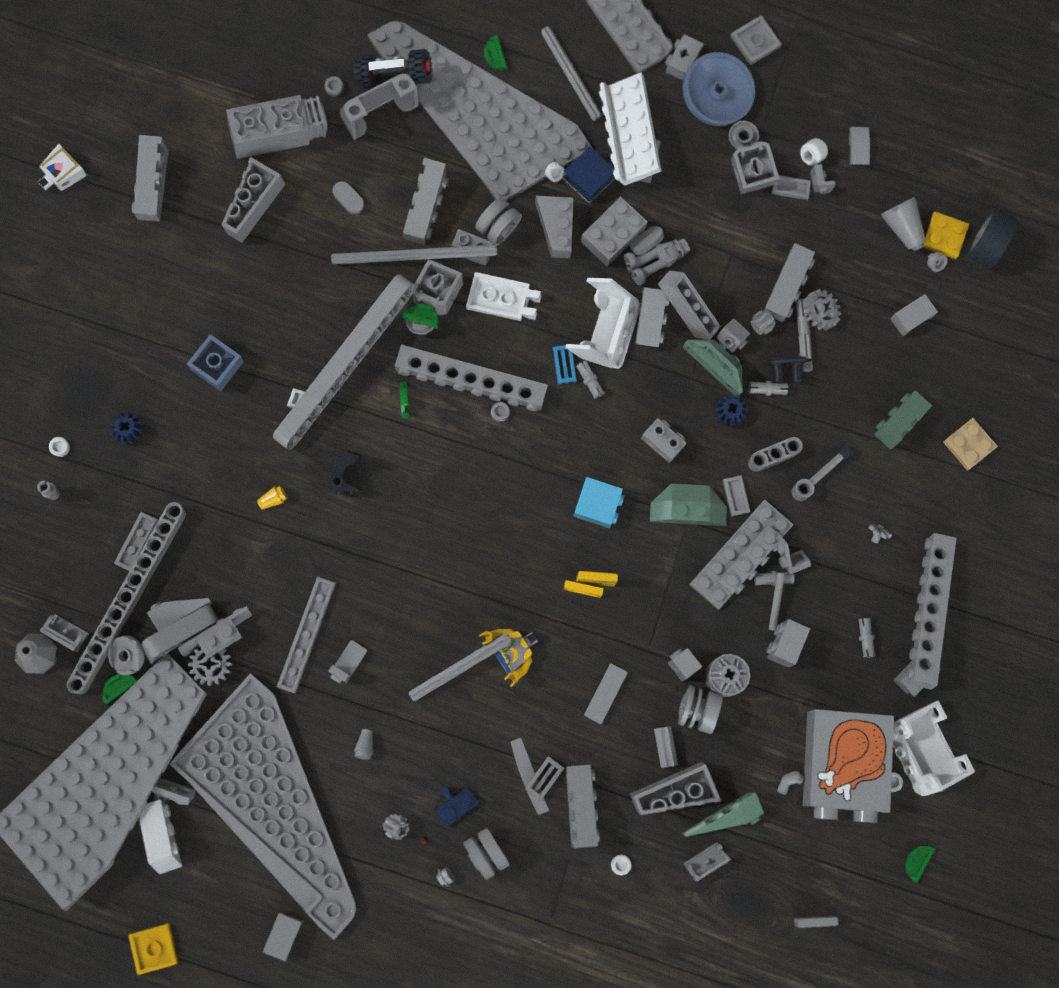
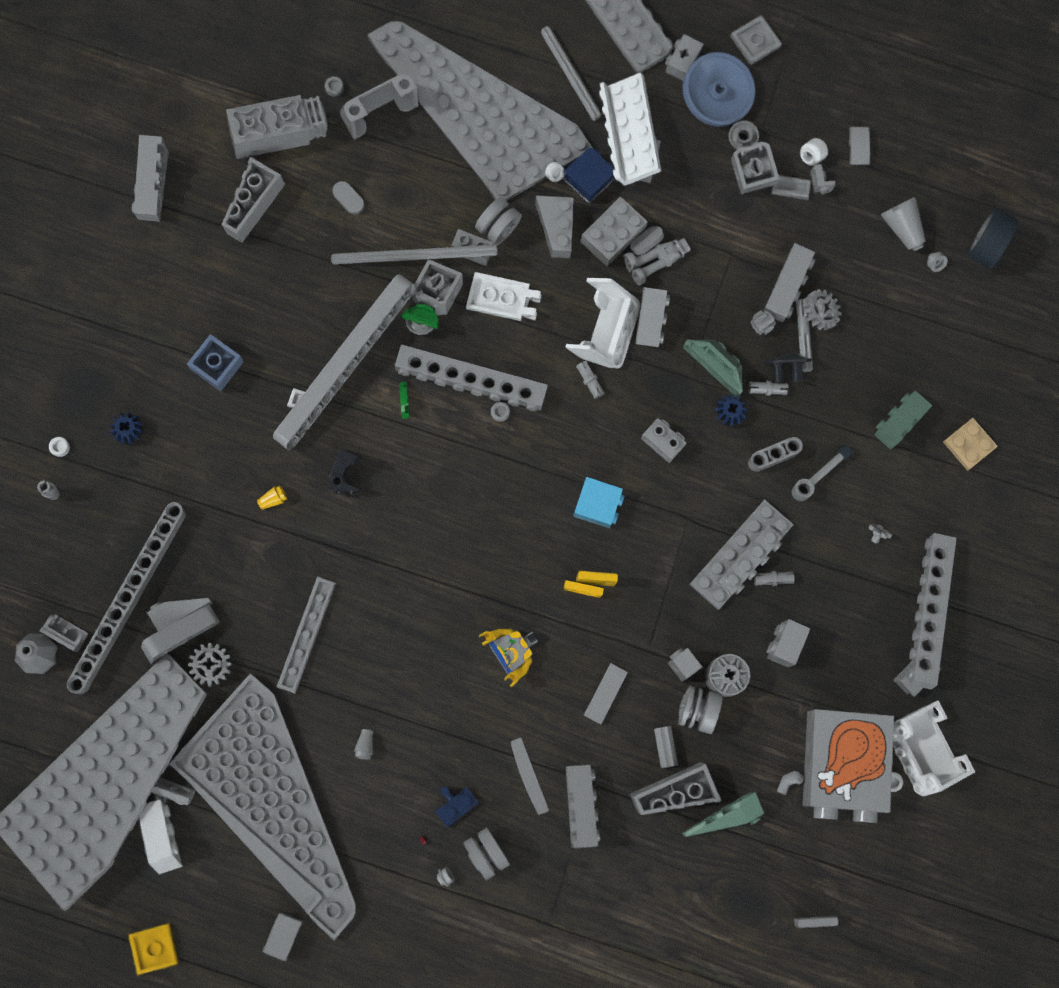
white torso [38,144,87,191] -> none
green tile [102,674,138,705] -> none
light grey tile [108,635,144,675] -> none
light grey tile [114,512,158,571] -> none
light grey bracket [178,606,252,658] -> none
light grey bracket [328,640,367,684] -> none
black plate [353,49,433,90] -> none
light grey gear [383,814,410,840] -> none
light grey wedge [403,158,449,245] -> none
light grey axle [409,633,512,701] -> none
green tile [484,35,507,71] -> none
light grey tile [525,757,564,801] -> none
dark azure tile [553,345,577,385] -> none
white tile [611,855,631,875] -> none
sand green wedge [650,484,727,526] -> none
light grey brick [658,271,721,340] -> none
light grey hinge [683,842,730,881] -> none
light grey brick [716,319,750,353] -> none
light grey tile [722,475,751,517] -> none
light grey bar [769,572,785,631] -> none
light grey bracket [776,535,811,574] -> none
light grey pin [858,618,876,658] -> none
light grey panel [890,294,938,336] -> none
green tile [905,846,935,883] -> none
yellow plate [923,211,969,259] -> none

